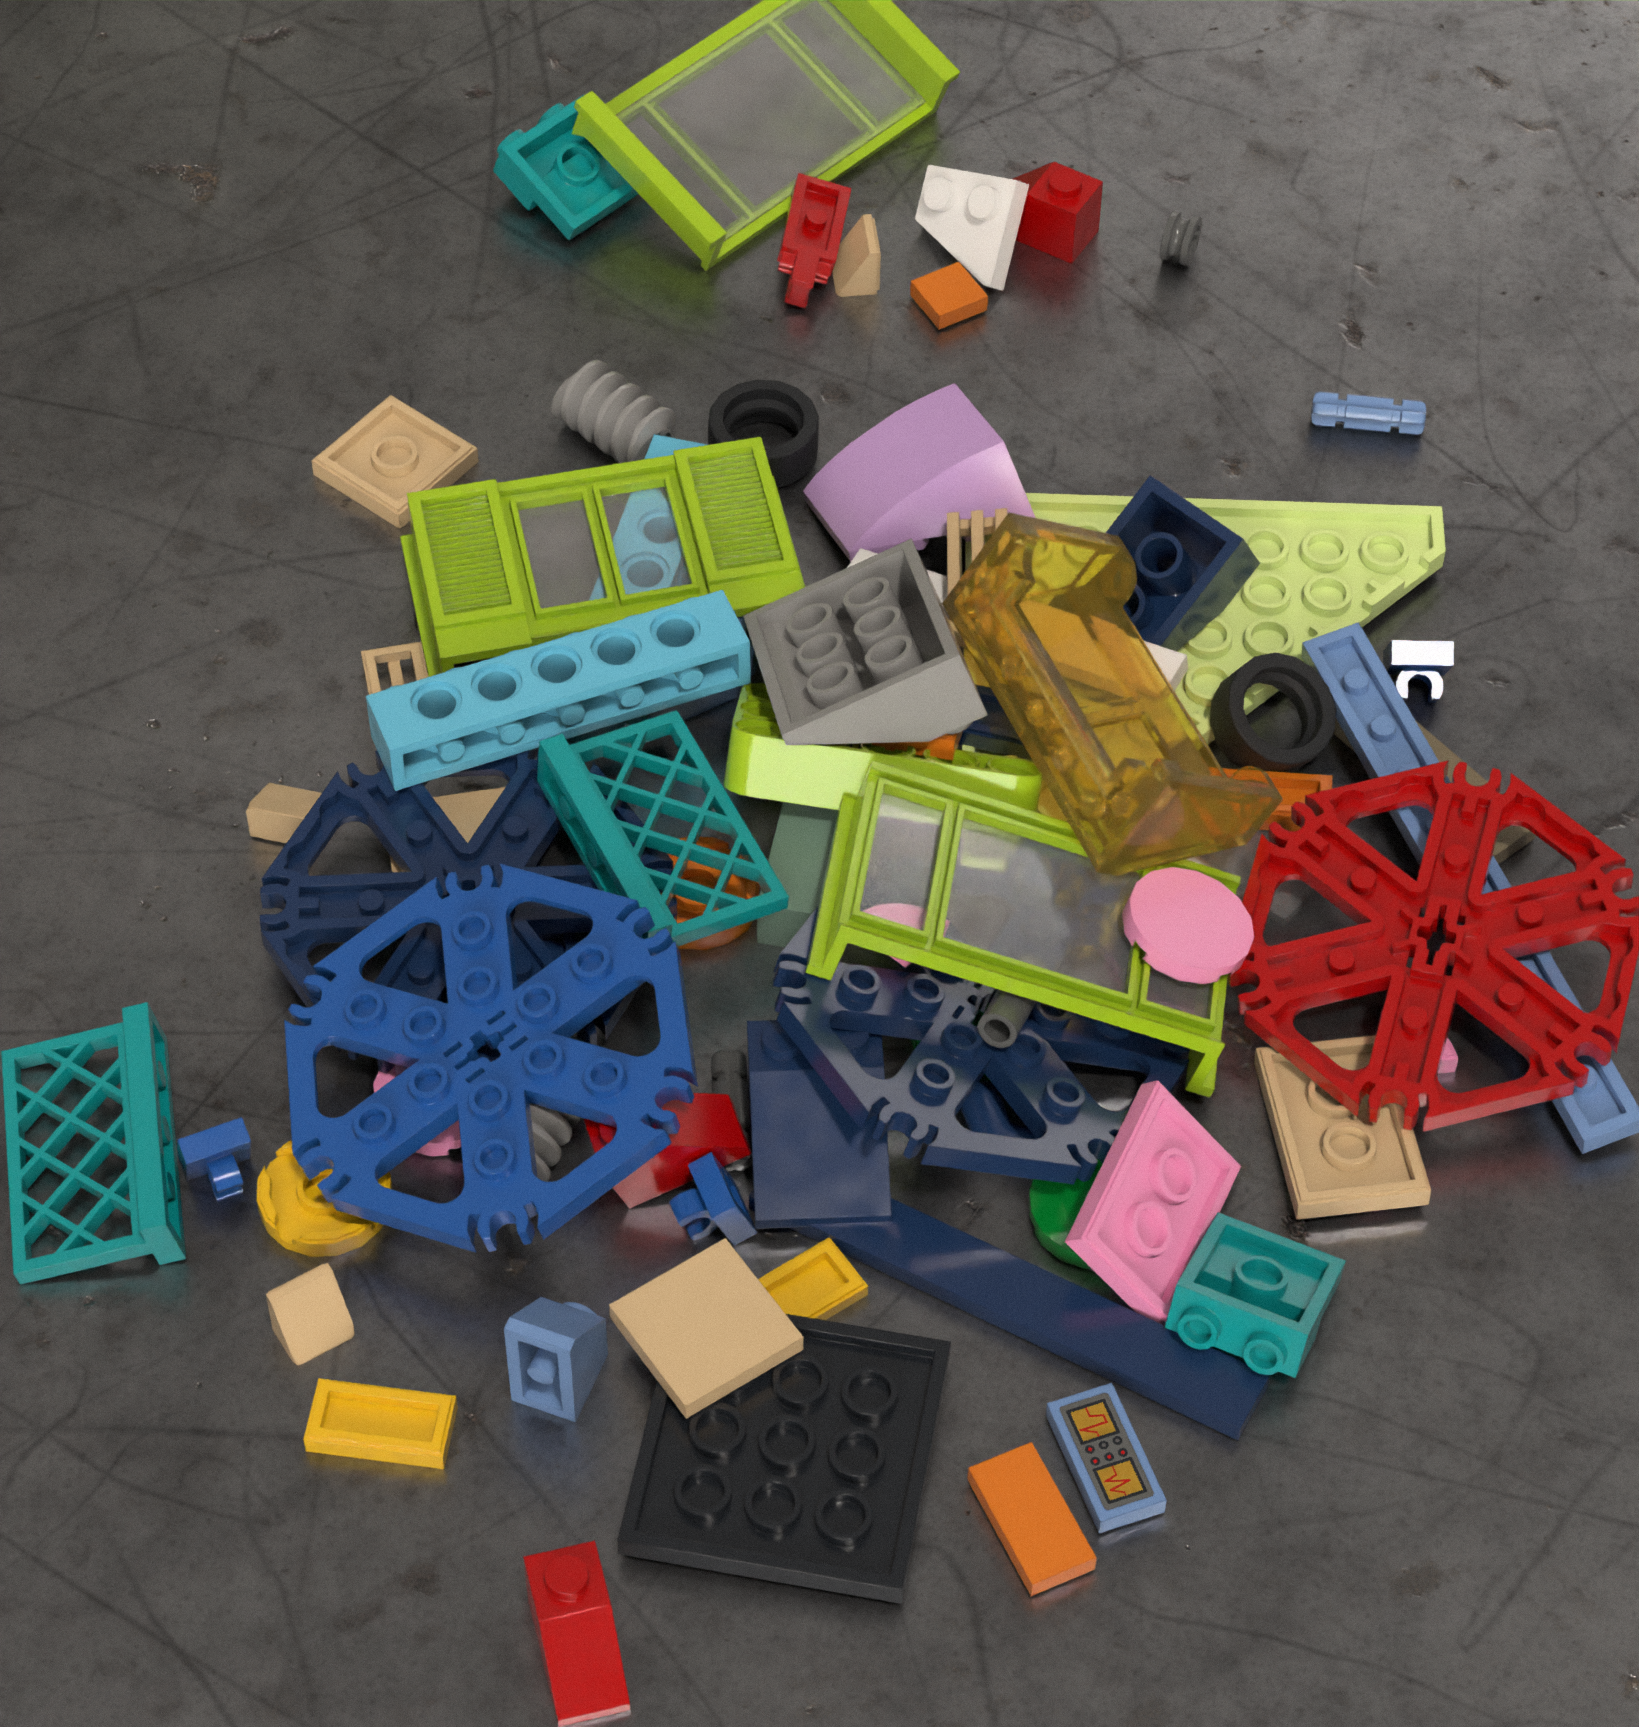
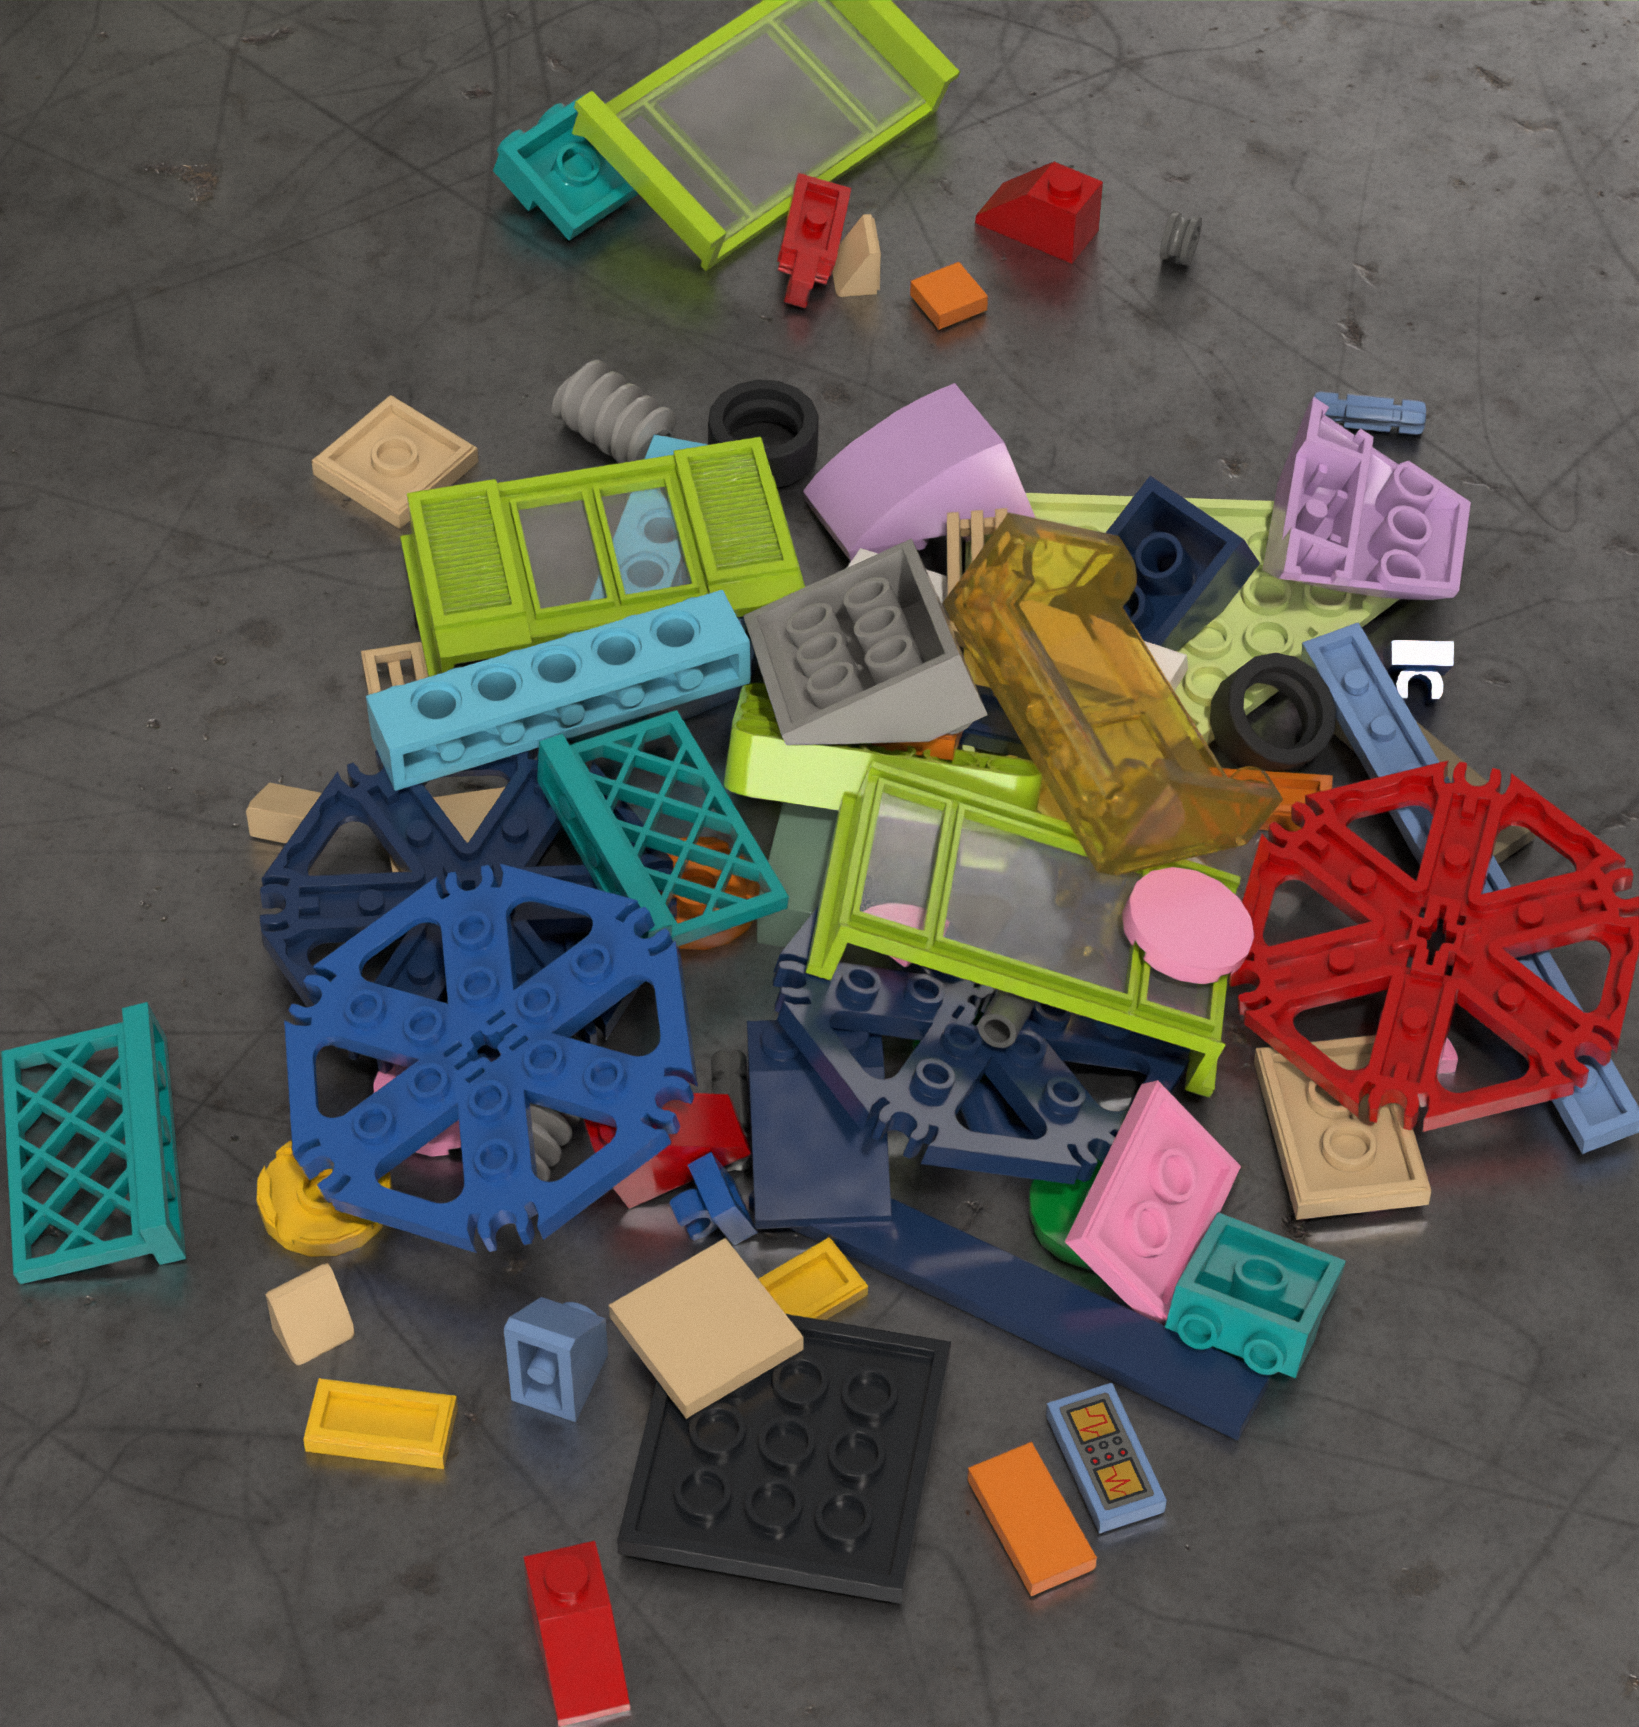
blue tile [177,1117,251,1202] -> none
white wing [915,165,1029,291] -> none
none -> lavender wedge [1263,397,1471,600]

